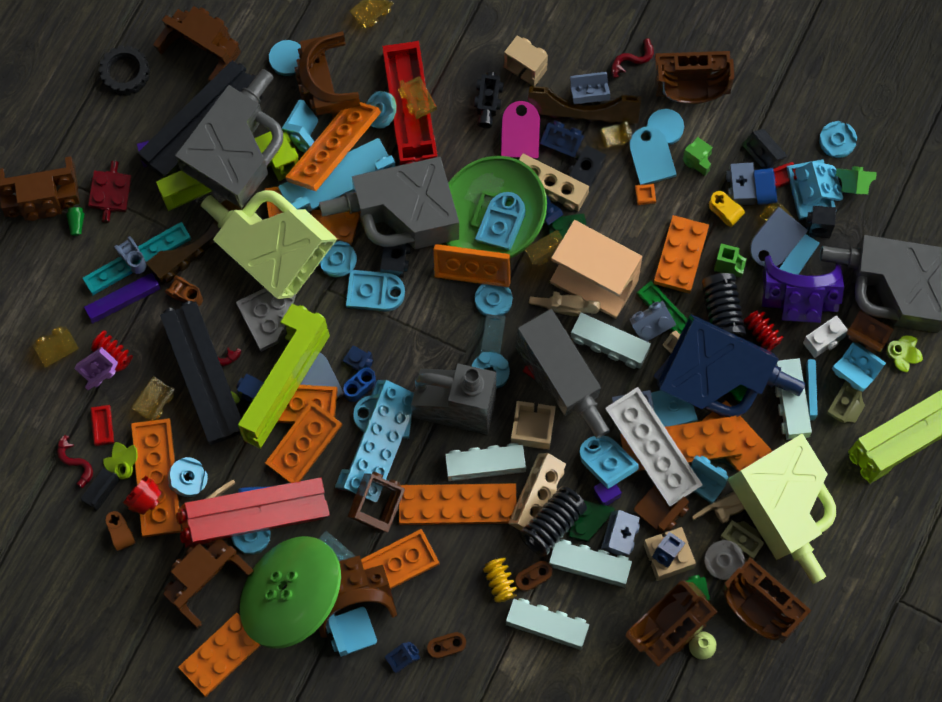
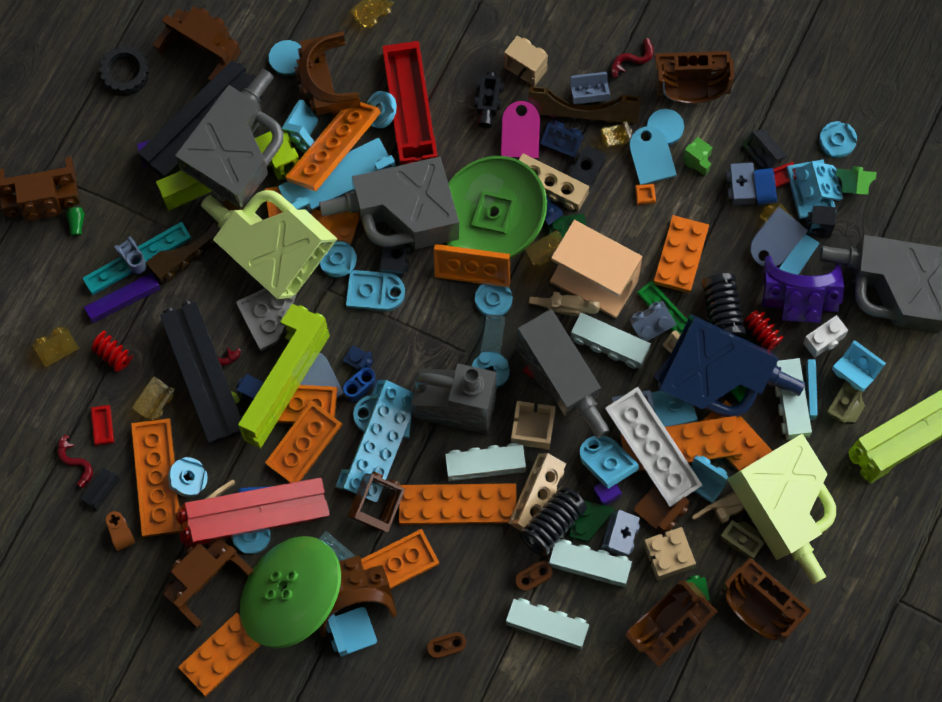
medium lavender bracket [74,347,118,390] -> none
dark red plate [89,161,132,223] -> none
lime plate [103,442,138,479] -> none
red cone [123,475,162,515] -> none
dark orange piece [165,275,203,307] -> none
dark blue bracket [385,642,420,673] -> none
clear yellow bracket [398,76,437,119] -> none
medium azure tile [475,192,526,250] -> none
yellow piece [483,558,517,602] -> none
dark blue bracket [652,532,685,568] -> none
yellowish green brick [689,632,717,659] -> none
light grey tile [705,540,745,580] -> none
yellow piece [709,191,745,227] -> none
bright green brick [714,244,747,278] -> none
reddish brown bracket [846,310,894,353] -> none
lime plate [886,336,923,372] -> none

